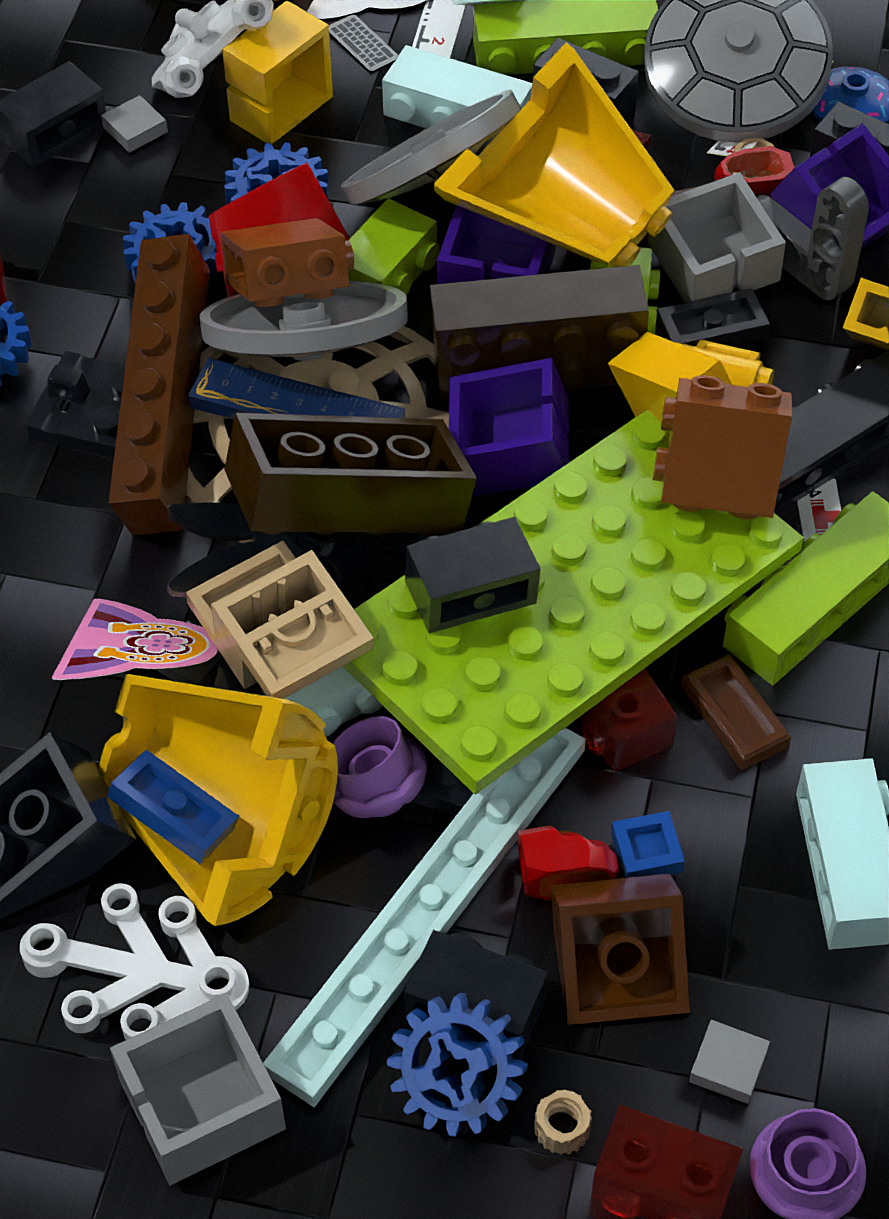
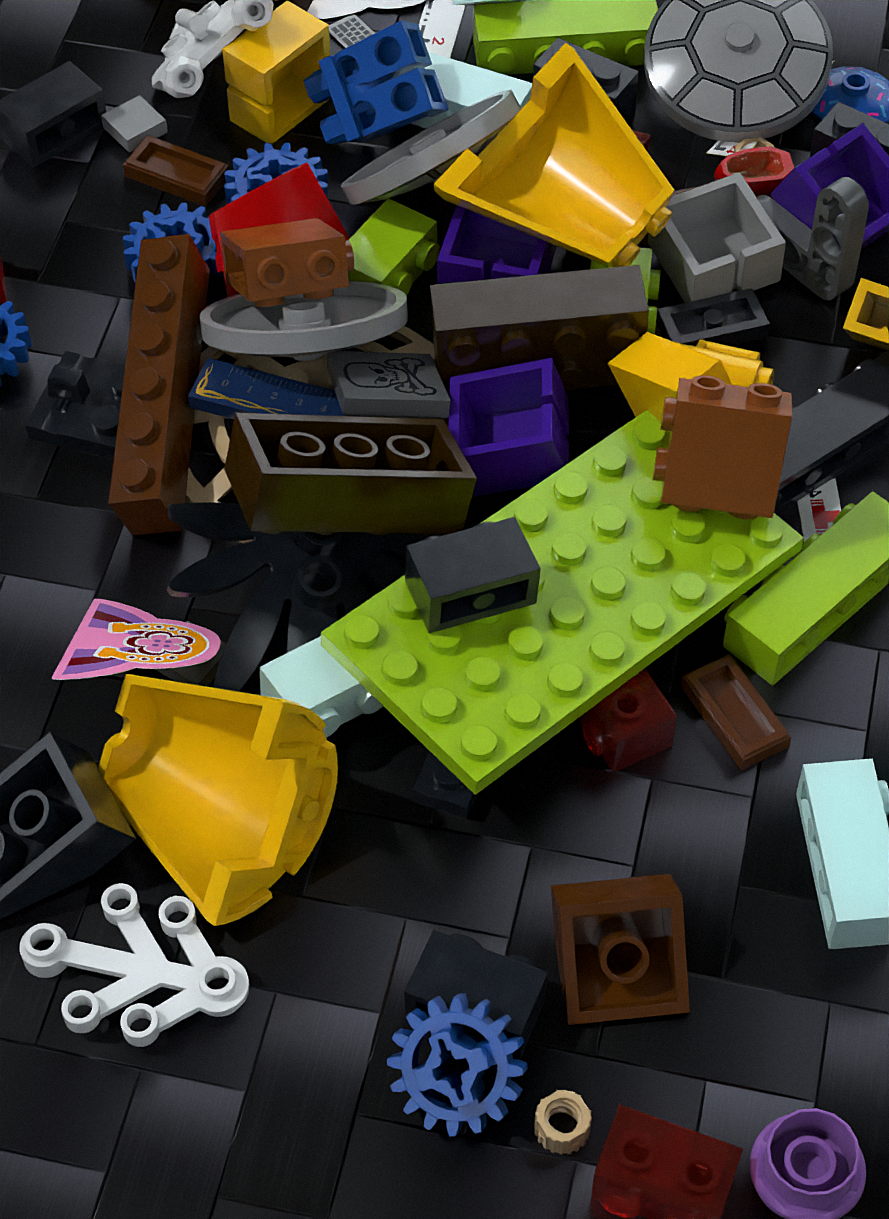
blue plate [107,749,239,864] -> none
light grey piece [110,993,286,1186] -> none
tan bracket [186,541,374,699] -> none
light aqua plate [263,727,586,1107] -> none
medium lavender piece [333,716,427,818] -> none
red rock [517,825,618,901] -> none
blue plate [611,811,685,878] -> none
light grey tile [689,1020,770,1104] -> none
none -> reddish brown tile [123,135,229,207]
none -> blue hips [304,21,449,144]
none -> dark grey tile [326,351,451,419]

